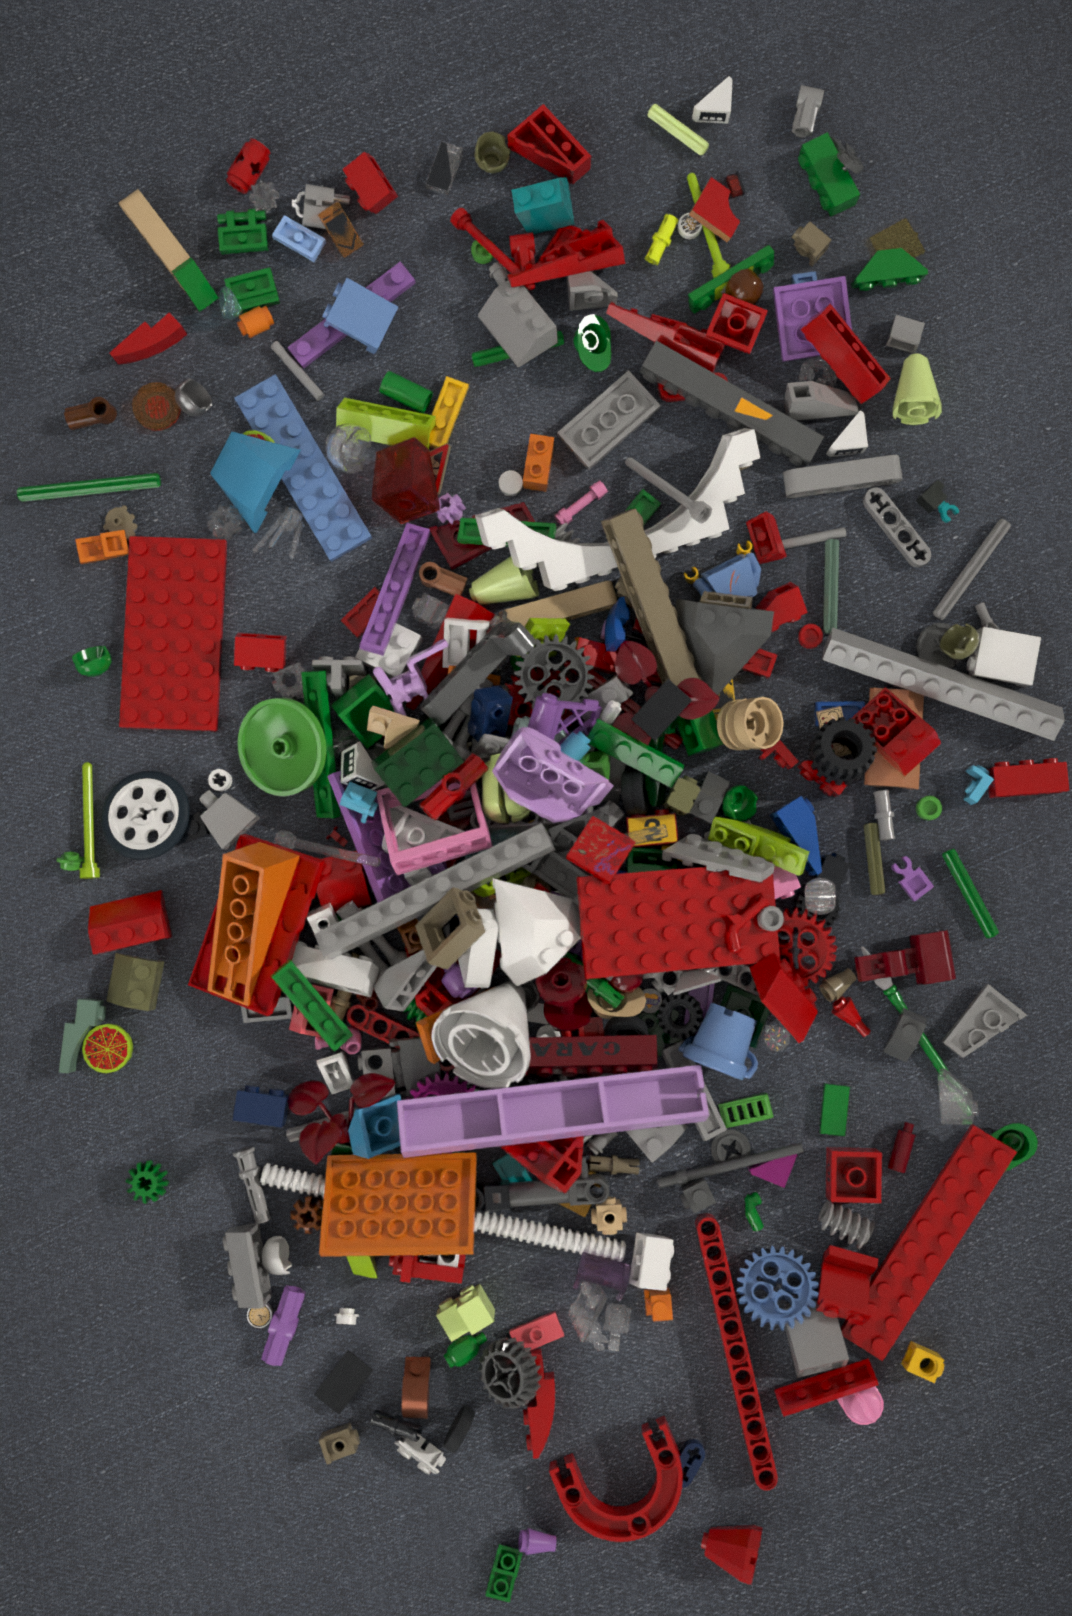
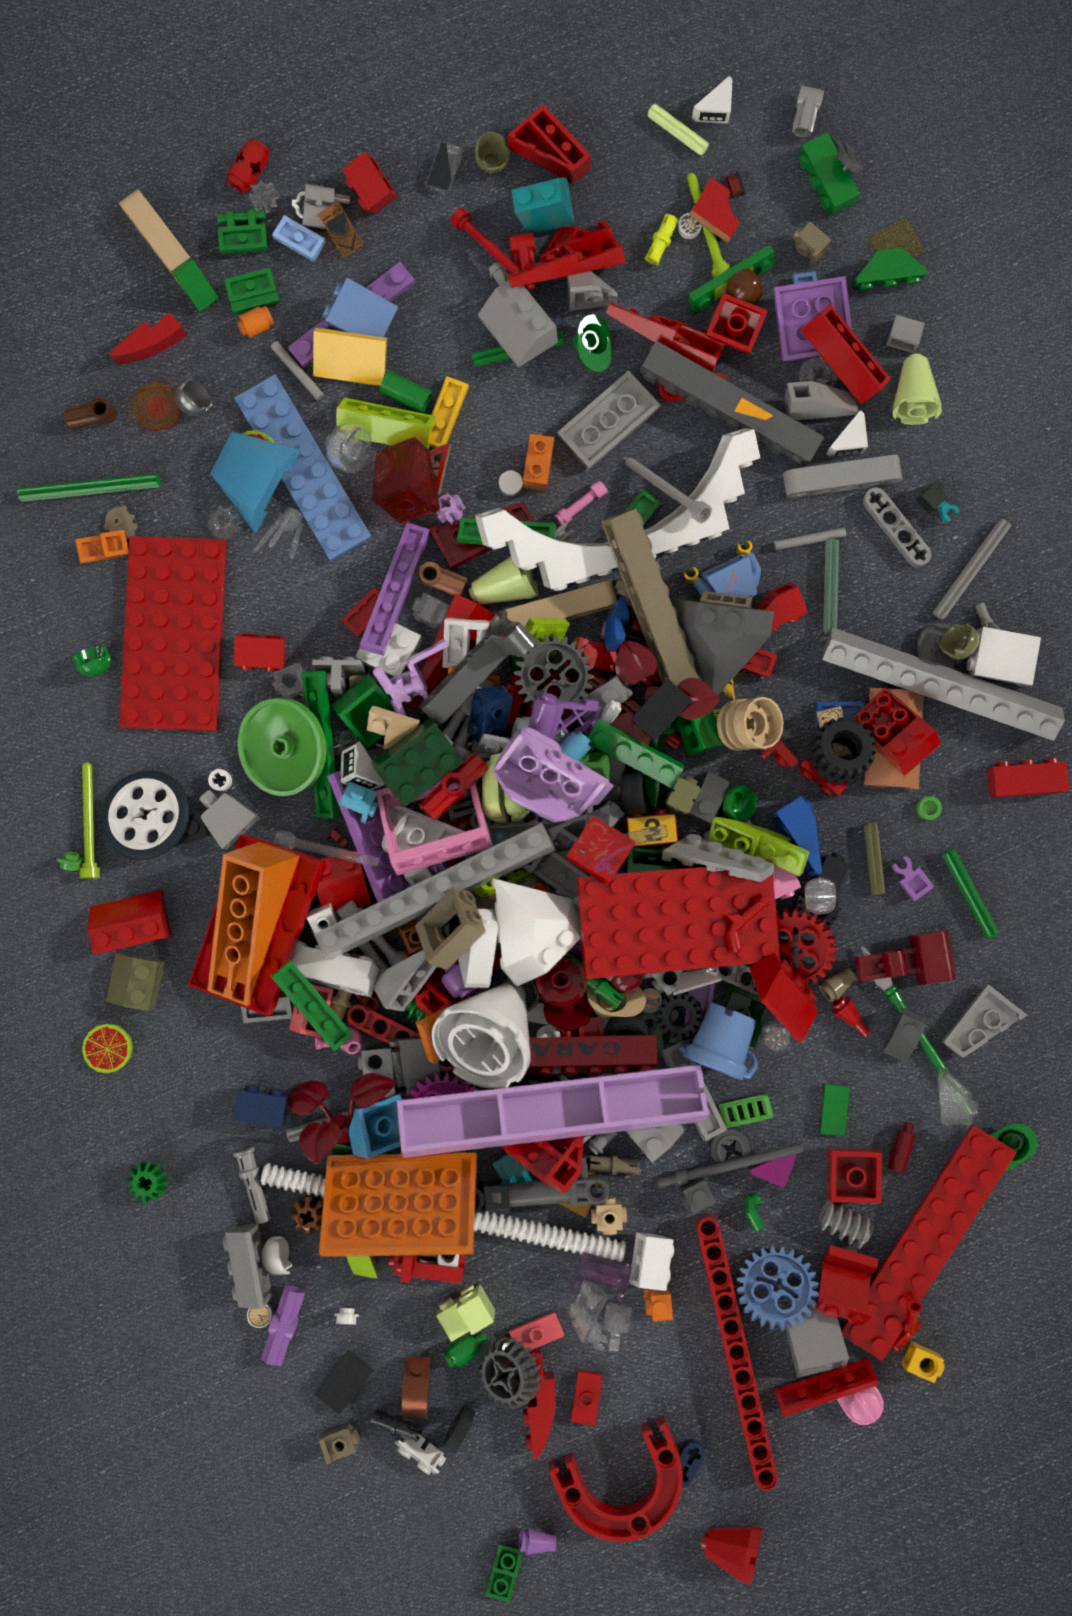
sand green slope [59,998,106,1074] -> none
clear light blue piece [219,286,242,320] -> none
white slope [317,1050,354,1094] -> none
bright green tile [471,239,494,264] -> none
red slope [746,511,787,564] -> none
light grey tile [757,906,784,931] -> none
red tile [798,624,823,649] -> none
light grey pin [873,790,895,841] -> none
medium azure bracket [963,765,994,805] -> none
none -> yellow tile [313,328,387,386]
none -> red plate [571,1369,603,1426]
none -> red piece [891,1300,923,1352]

